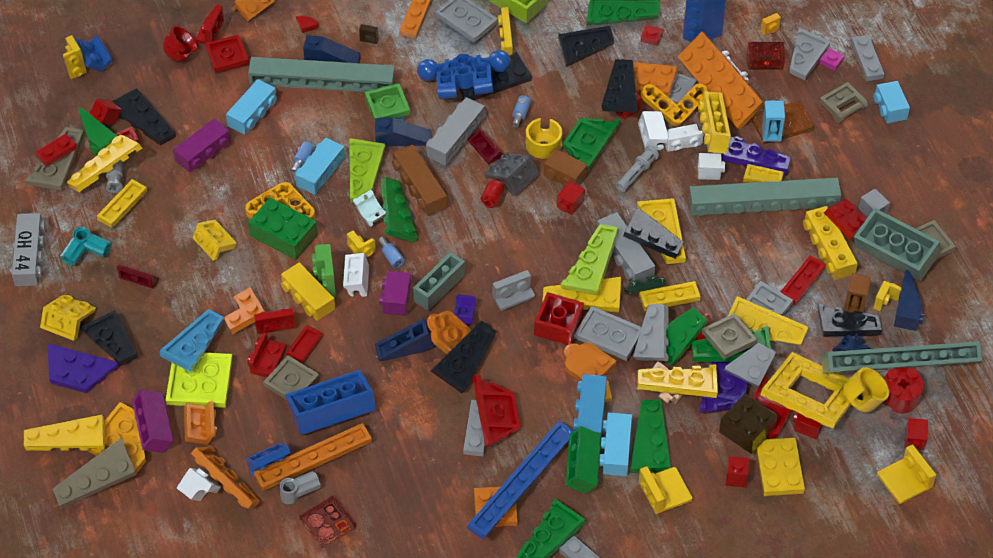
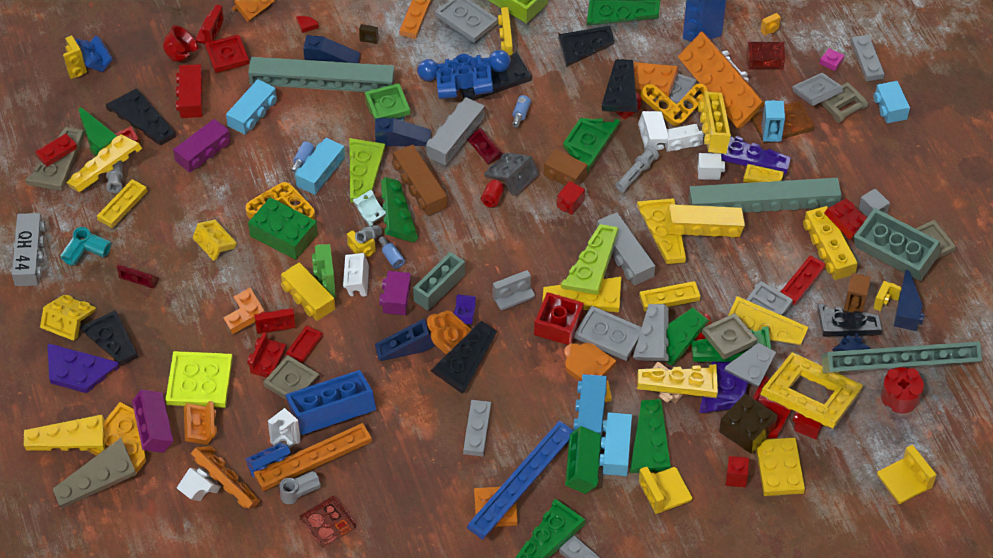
red brick [89,99,122,125] -> none
dark azure wing [160,309,224,372] -> none
red wing [472,374,521,447] -> none
yellow piece [525,118,562,159] -> none
wing [623,208,683,259] -> none
clear green plate [623,275,666,295] -> none
red plate [641,25,663,46] -> none
light grey wing [789,28,830,80] -> none
yellow piece [844,367,889,413] -> none
red brick [904,417,928,451] -> none
none -> red brick [176,64,203,118]
none -> white hinge [268,408,300,448]
none -> light grey pin [355,225,382,243]
none -> yellow brick [664,204,745,237]
none -> light grey tile [792,73,843,106]

